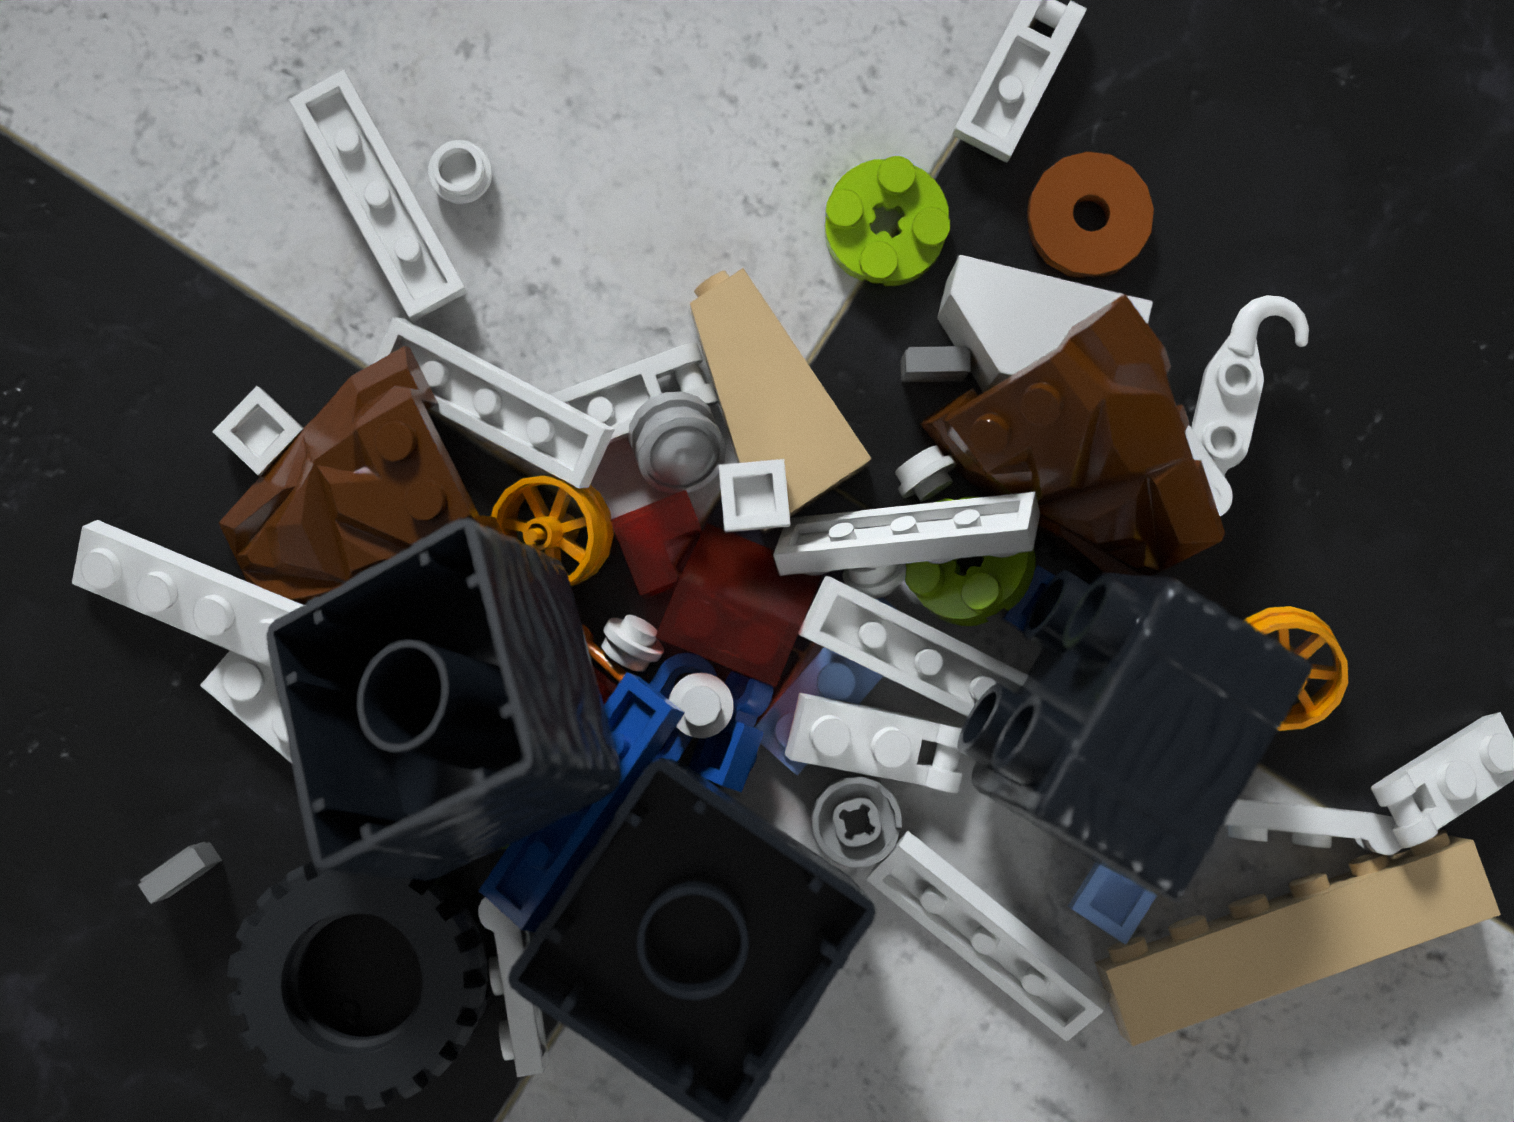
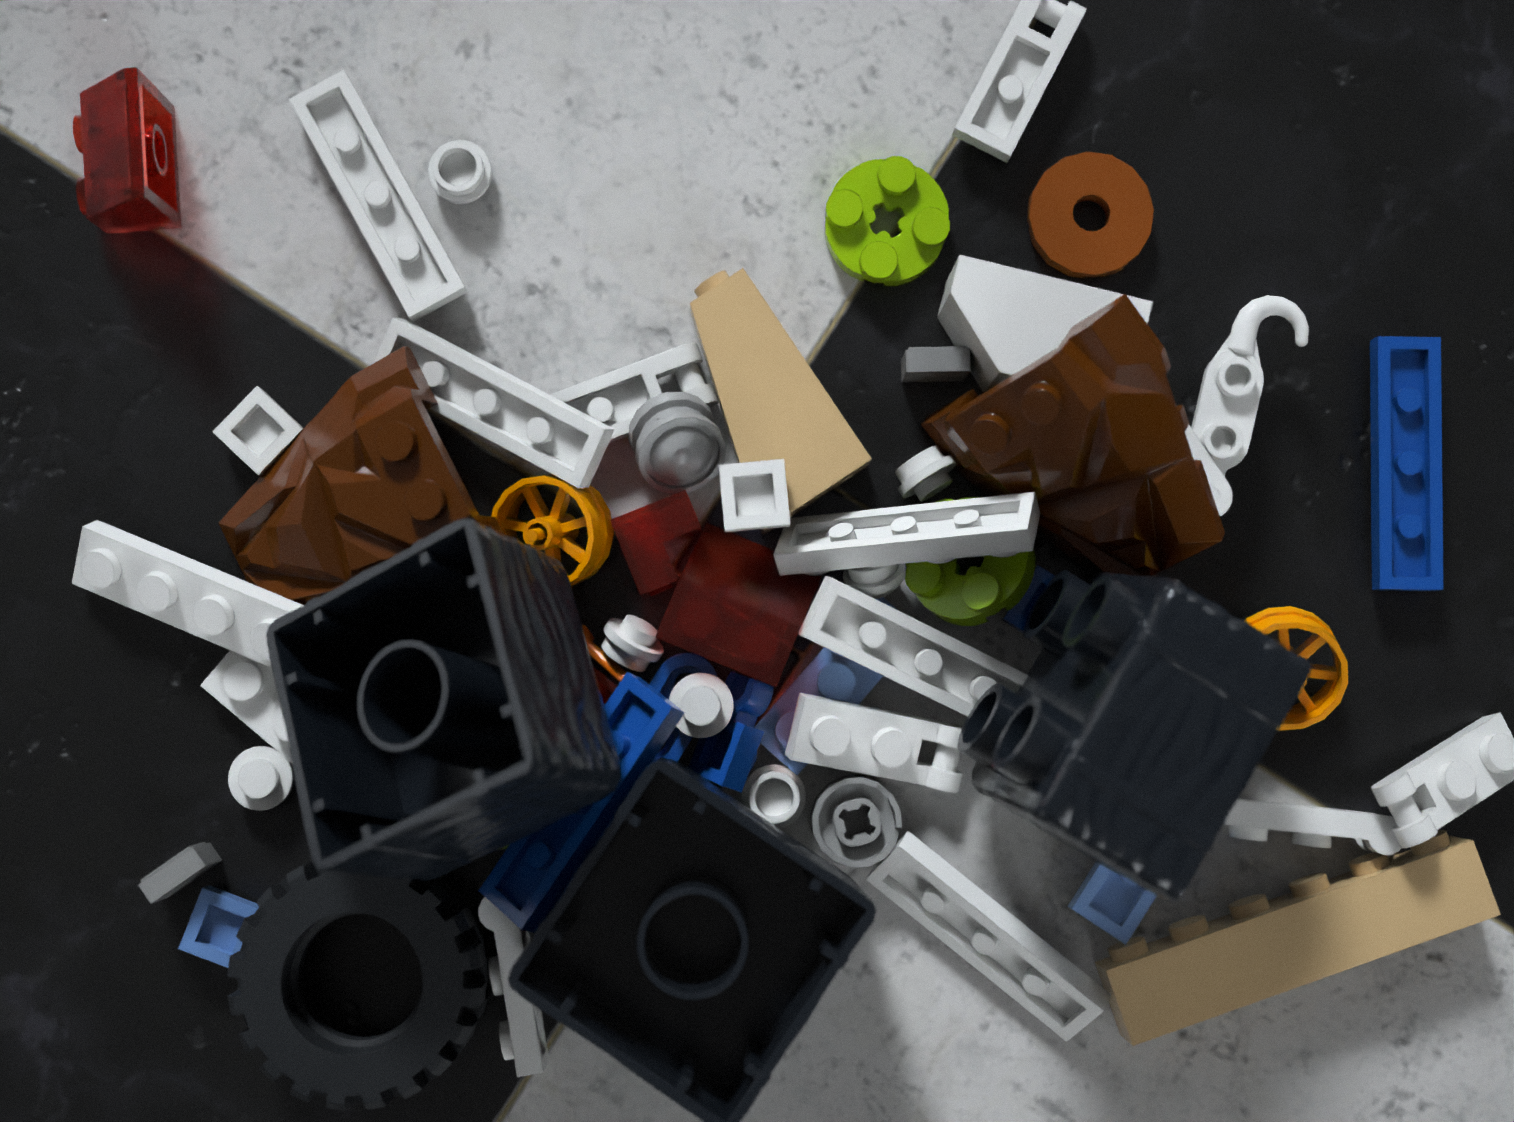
none -> clear red slope [73,67,182,234]
none -> medium blue plate [178,885,259,968]
none -> white plate [228,746,294,811]
none -> white plate [742,764,806,828]
none -> blue plate [1370,336,1444,591]

